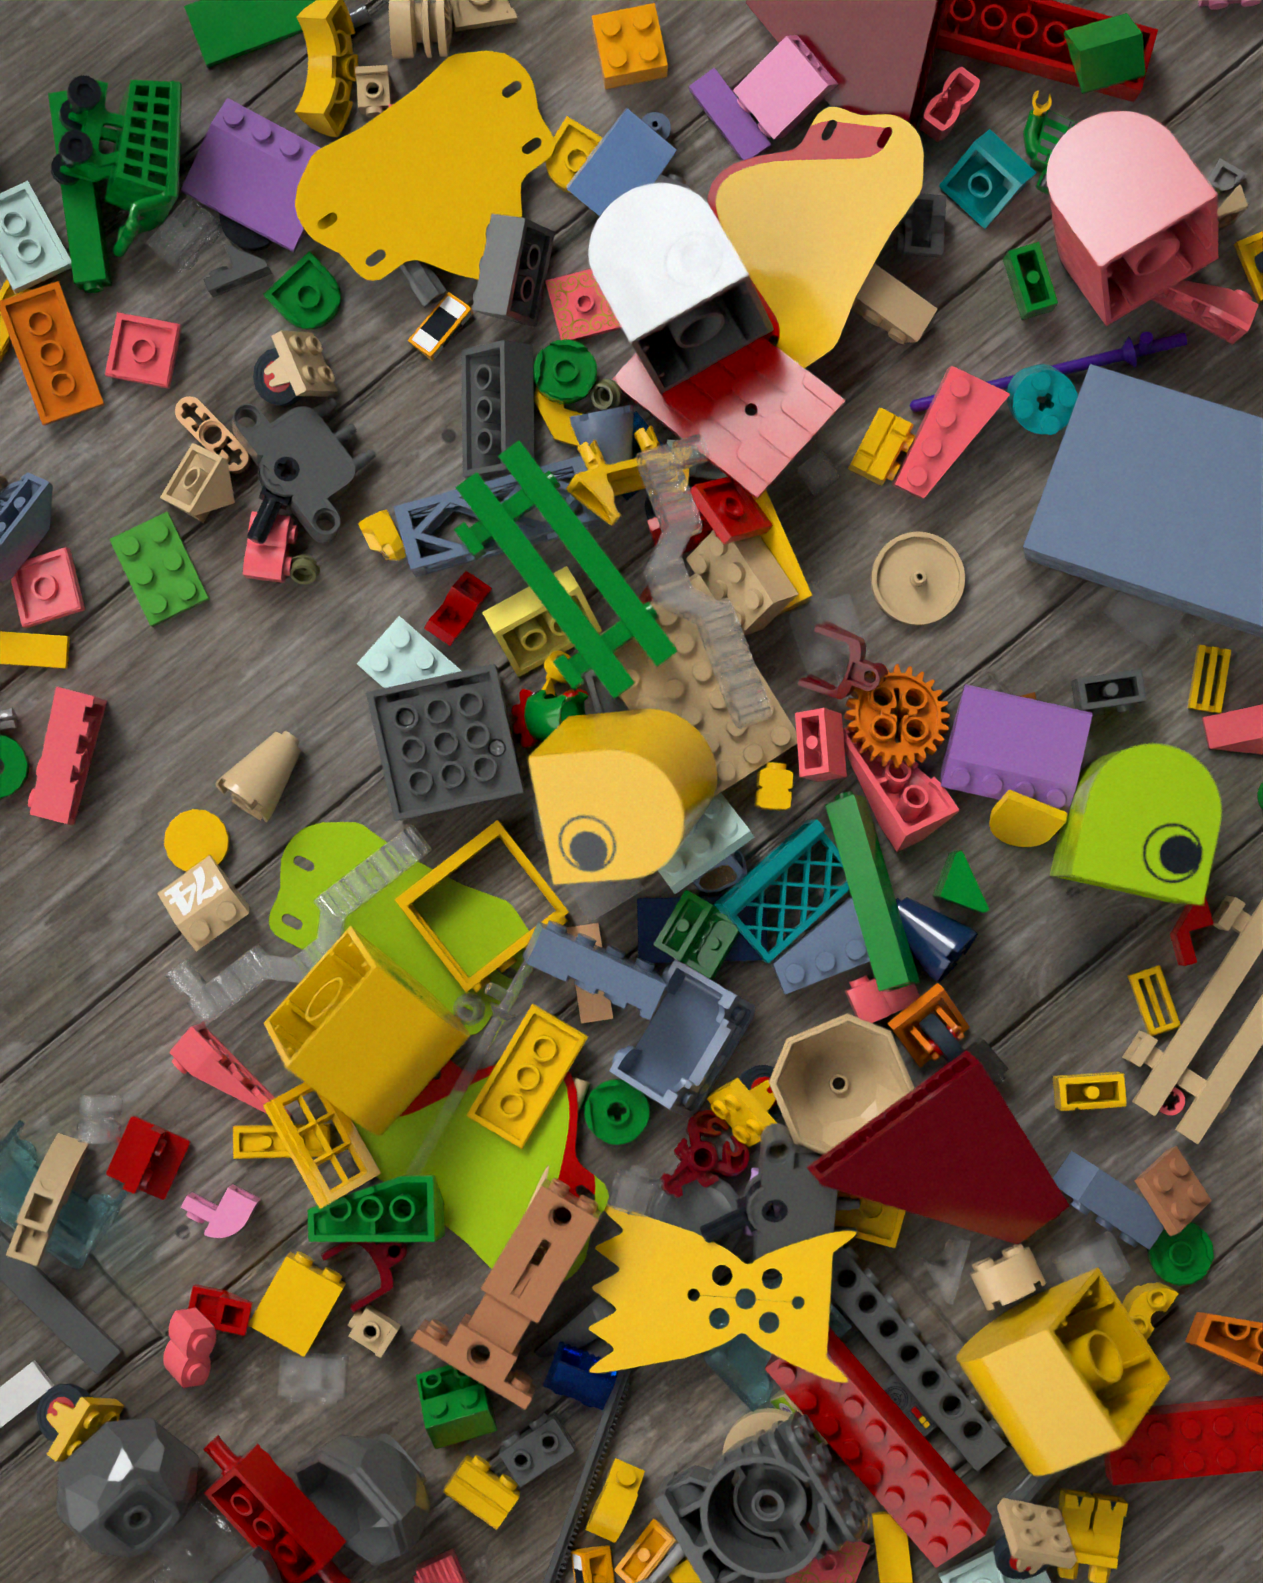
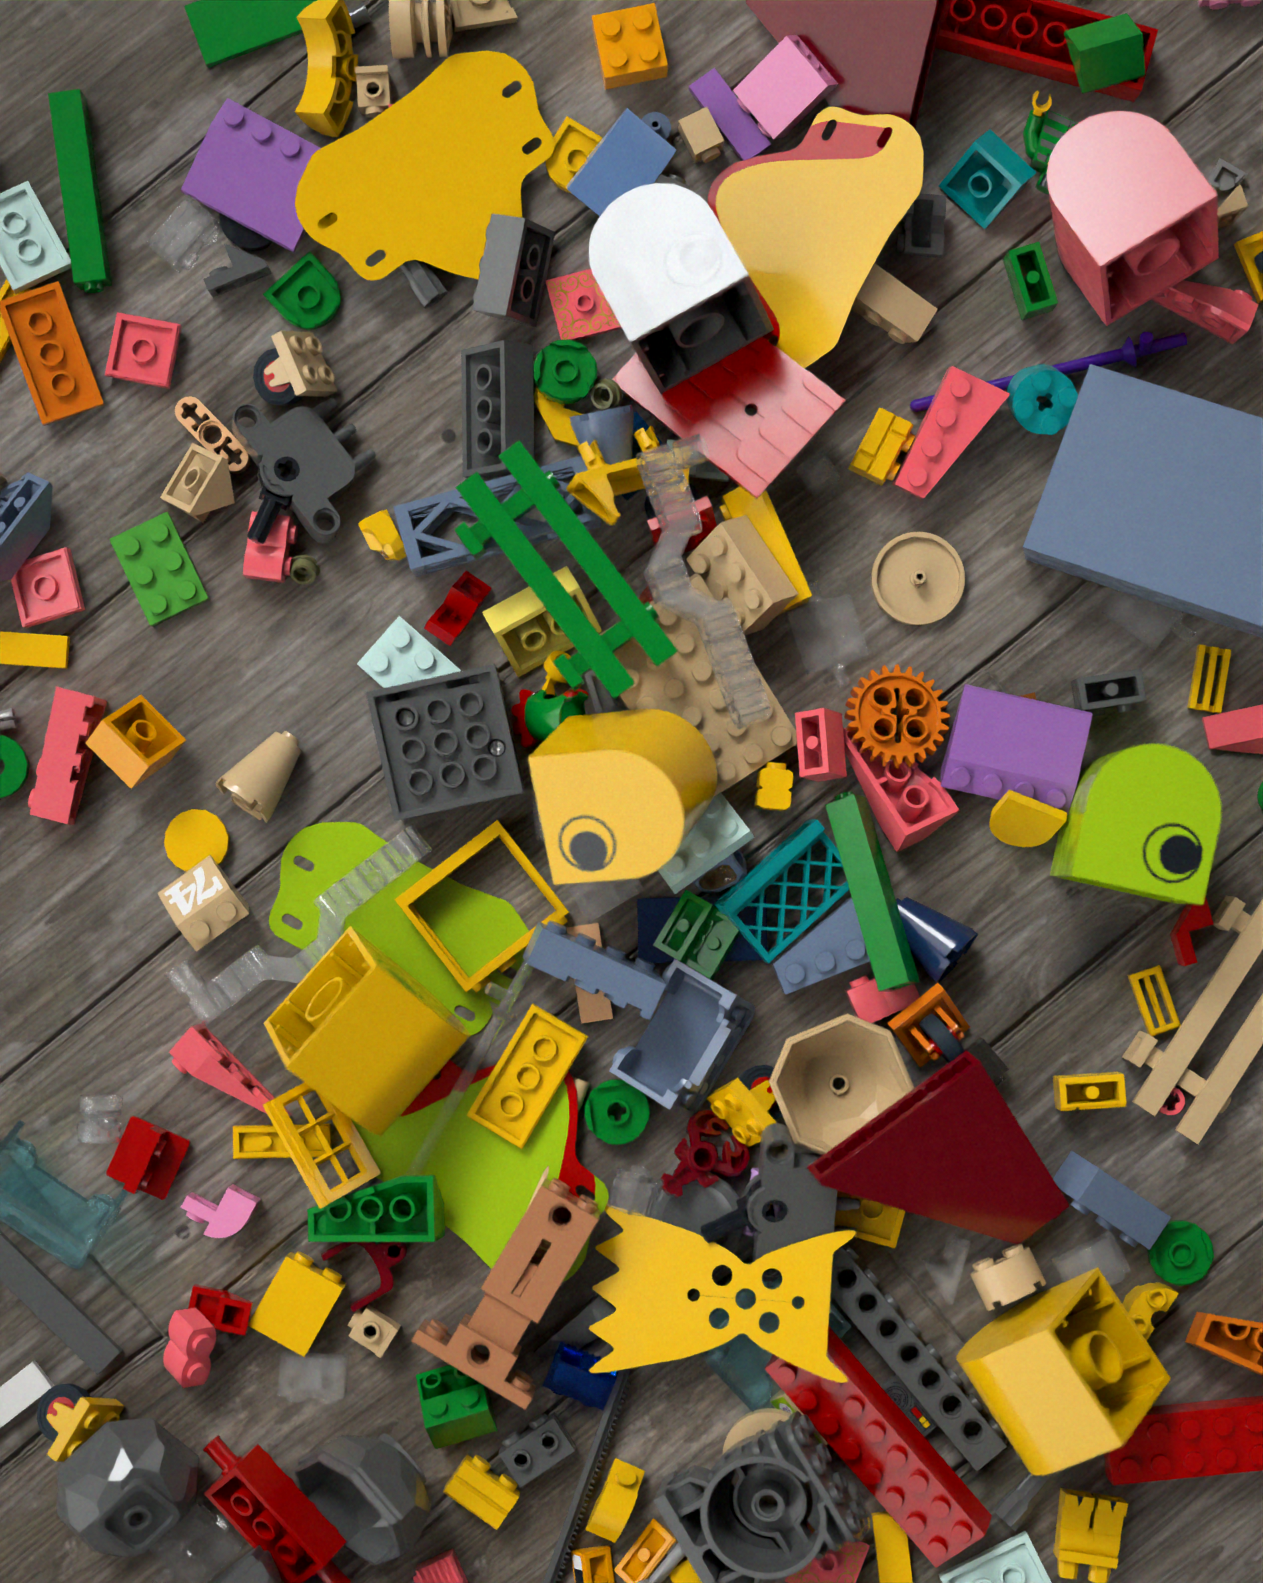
tan slope [6,1133,89,1267] -> none
green piece [50,75,182,257] -> none
slope [407,292,473,362] -> none
clear cone [453,993,485,1026] -> none
red plate [688,477,773,545] -> none
dark red piece [798,621,888,700] -> none
coral brick [919,67,980,142] -> none
green slope [933,850,989,913] -> none
tan plate [993,1498,1077,1579] -> none
nougat plate [1134,1146,1212,1236] -> none
none -> light orange brick [86,695,186,789]
none -> tan brick [678,107,724,163]

